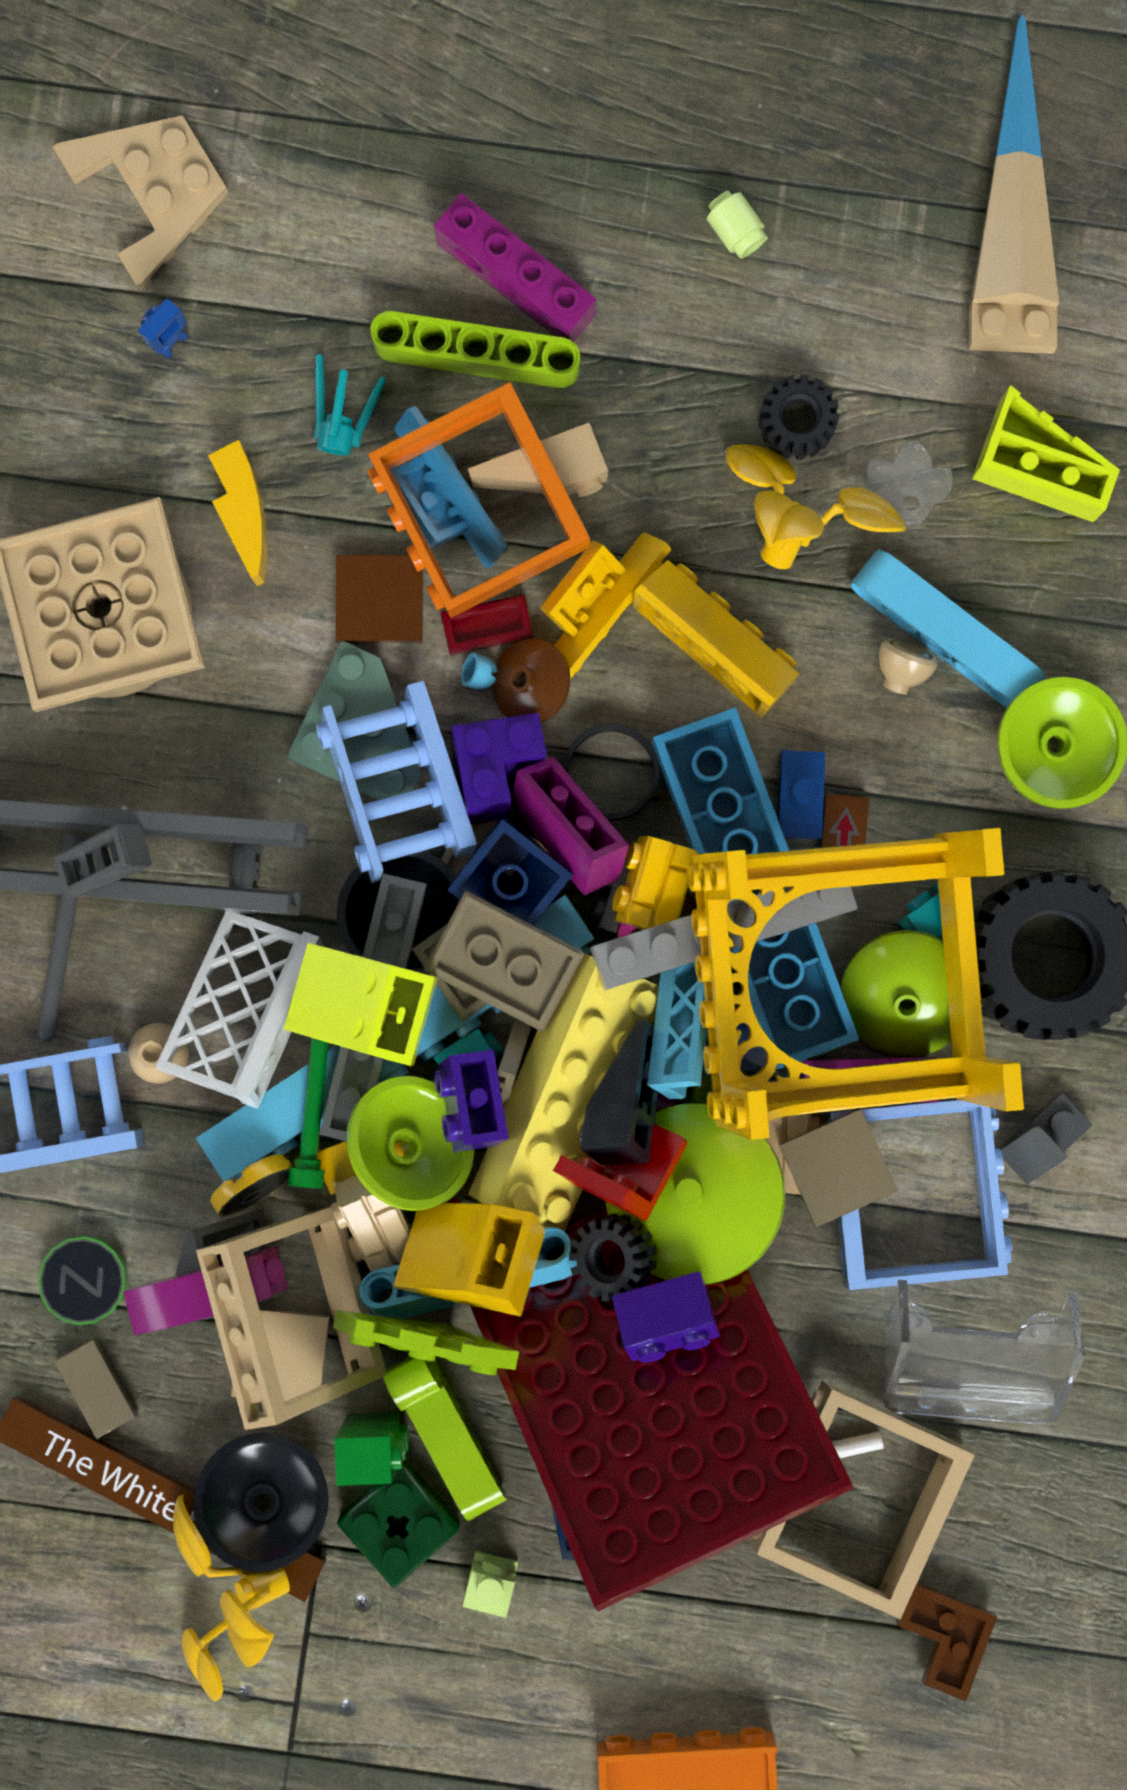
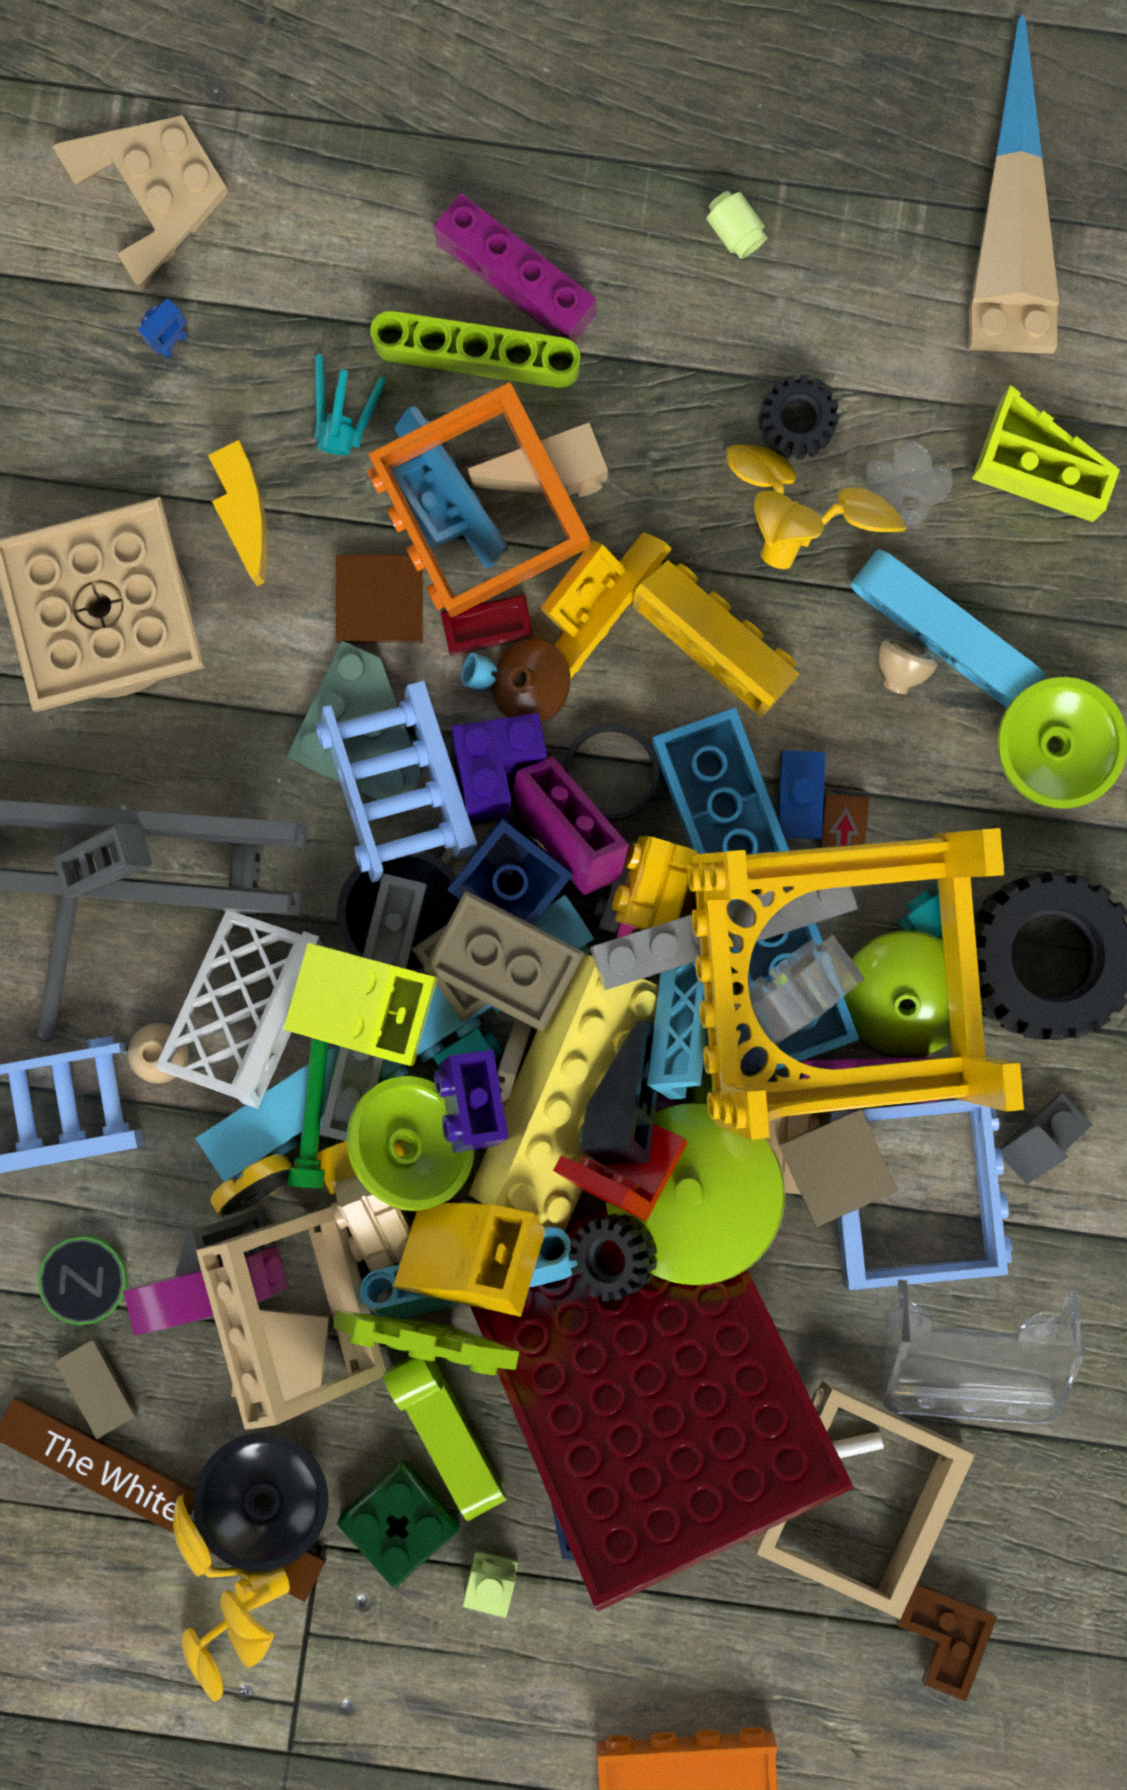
green brick [334,1412,409,1486] -> none
dark purple brick [612,1271,720,1363] -> none
none -> clear brick [734,935,865,1053]

